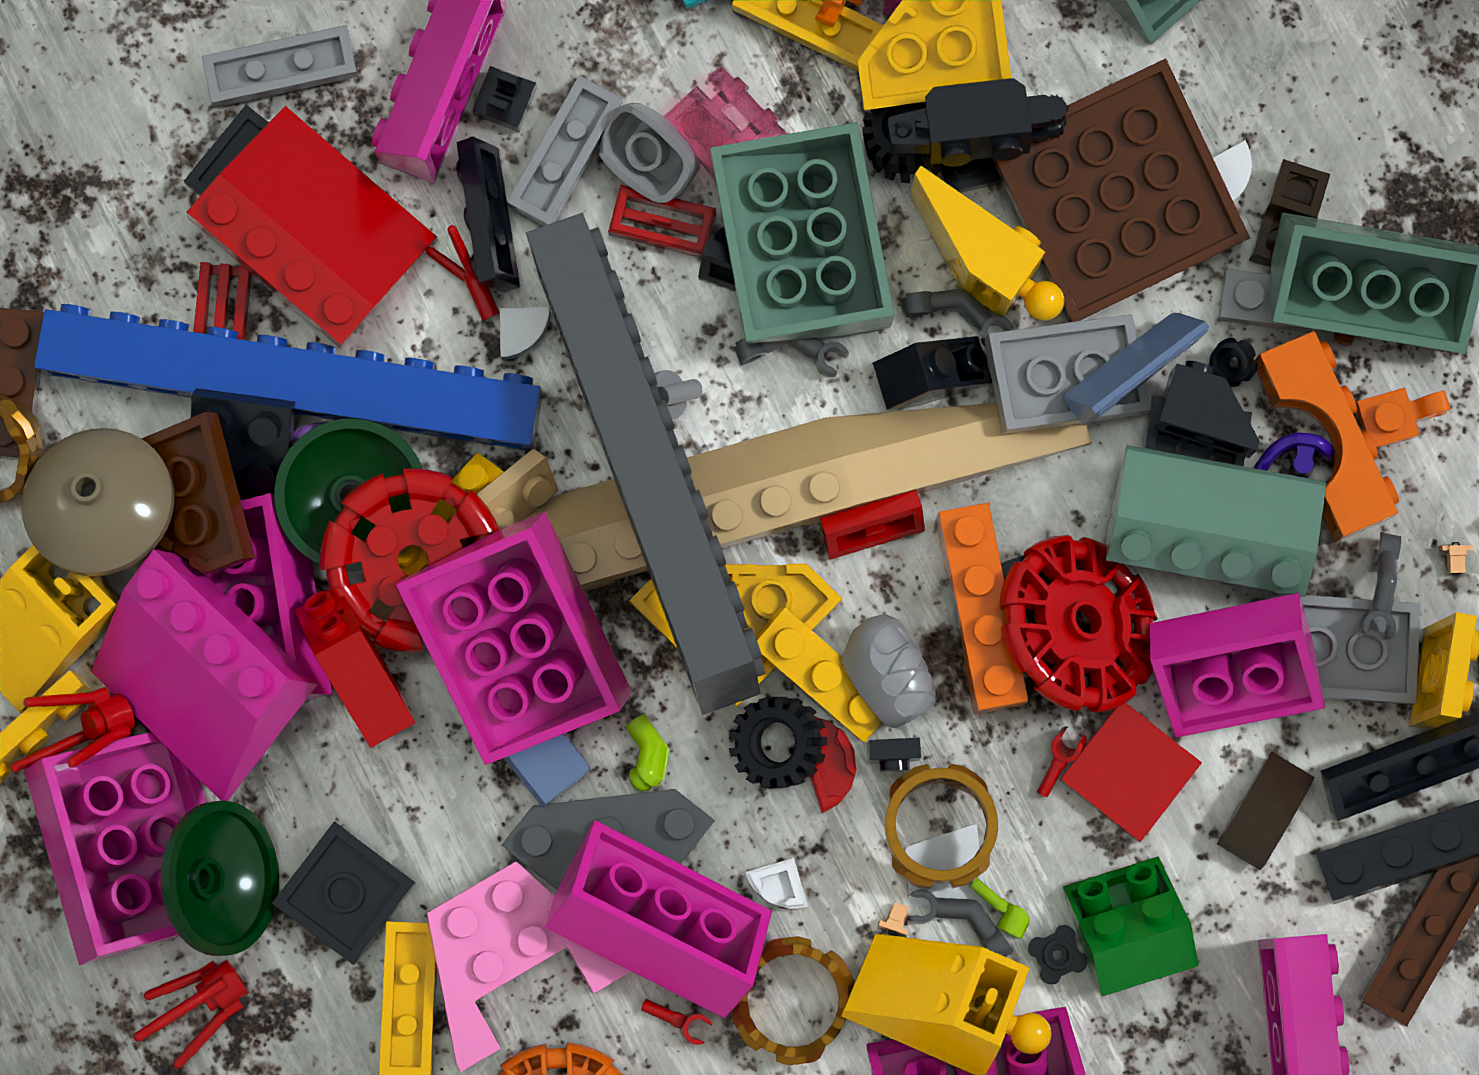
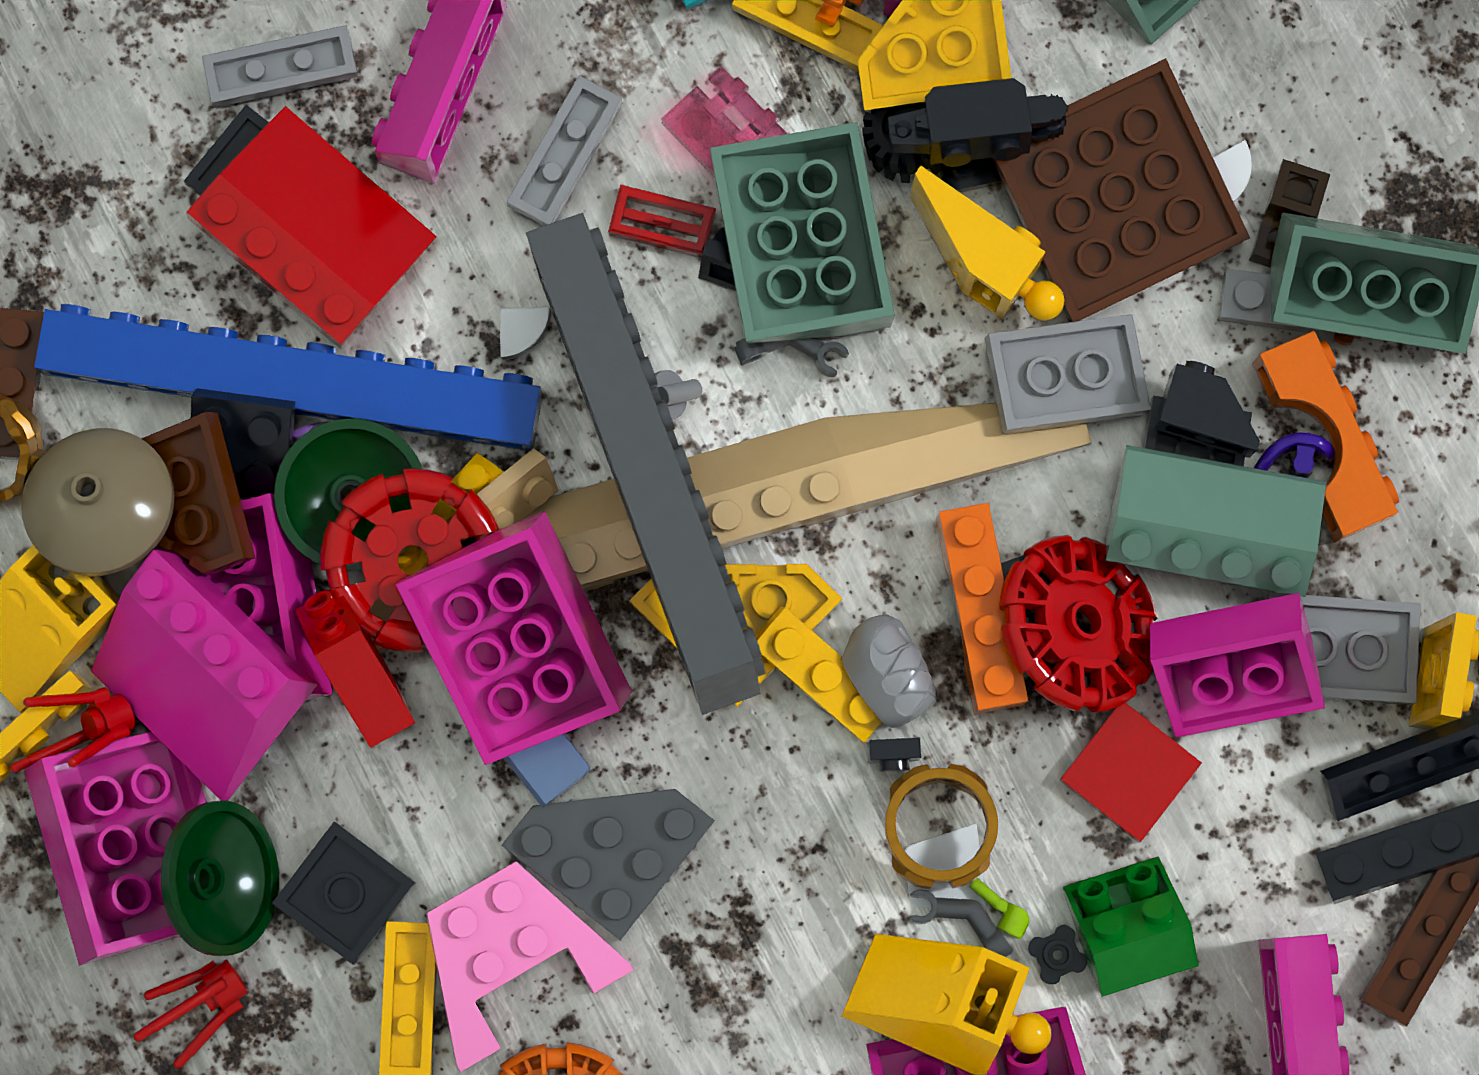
red tile [193,262,252,340] -> none
red plant [426,225,500,321] -> none
black plate [456,136,520,293] -> none
black tile [472,66,537,132] -> none
dark pink slope [545,820,772,1018] -> none
light grey piece [599,102,700,203] -> none
lime arm [624,713,670,791] -> none
red hand [641,999,712,1045] -> none
black tyre [729,697,827,789] -> none
pearl gold piece [732,936,855,1065] -> none
white tile [745,858,808,909] -> none
red tile [810,716,857,814] -> none
red tile [820,490,925,559] -> none
black slope [872,336,993,410] -> none
light nougat piece [877,902,909,937] -> none
dark grey arm [903,288,1014,347] -> none
red hand [1037,726,1087,797] -> none
sand blue slope [1063,313,1209,426] -> none
black plate [1209,338,1257,387] -> none
dark brown slope [1217,751,1315,870] -> none
orange plate [1356,388,1451,449] -> none
dark grey arm [1360,532,1401,640] -> none
light nougat piece [1440,542,1473,573] -> none

